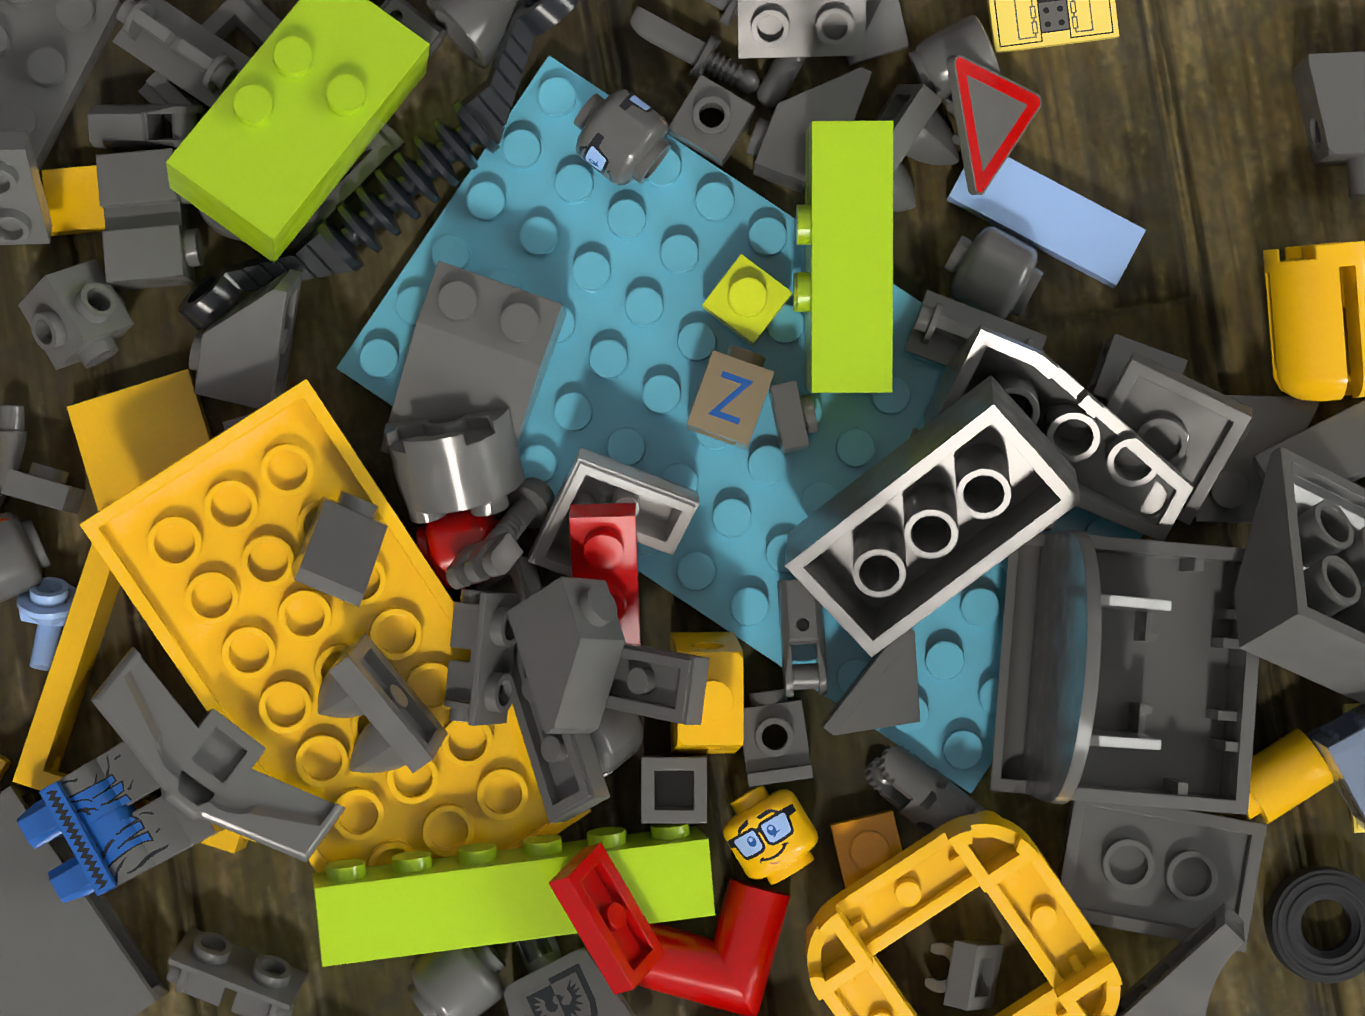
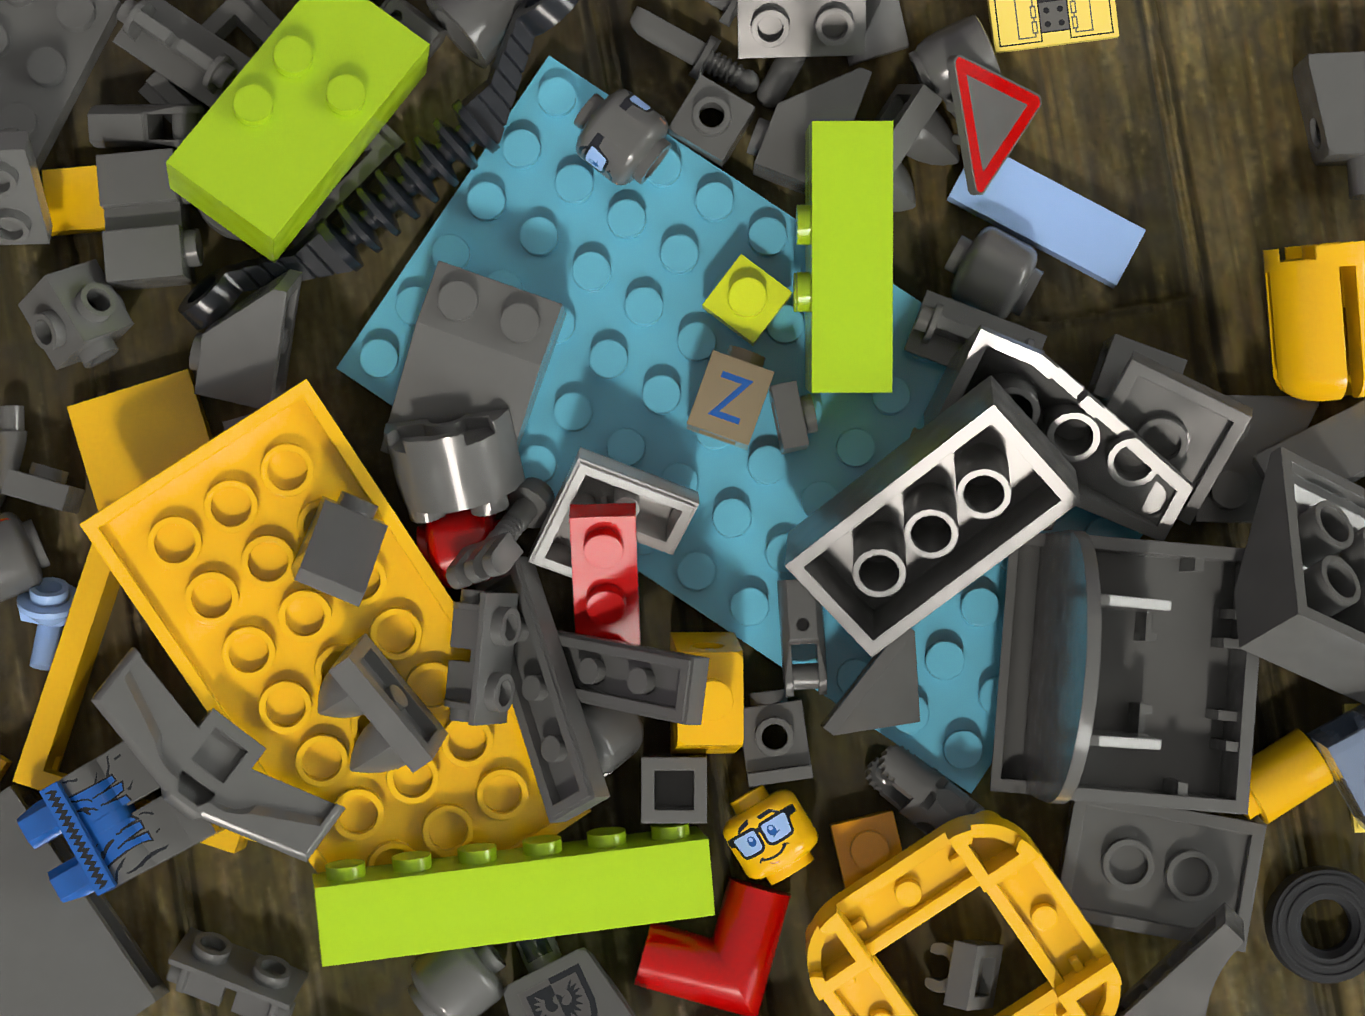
dark grey slope [507,577,625,734] -> none
red plate [548,843,666,995] -> none

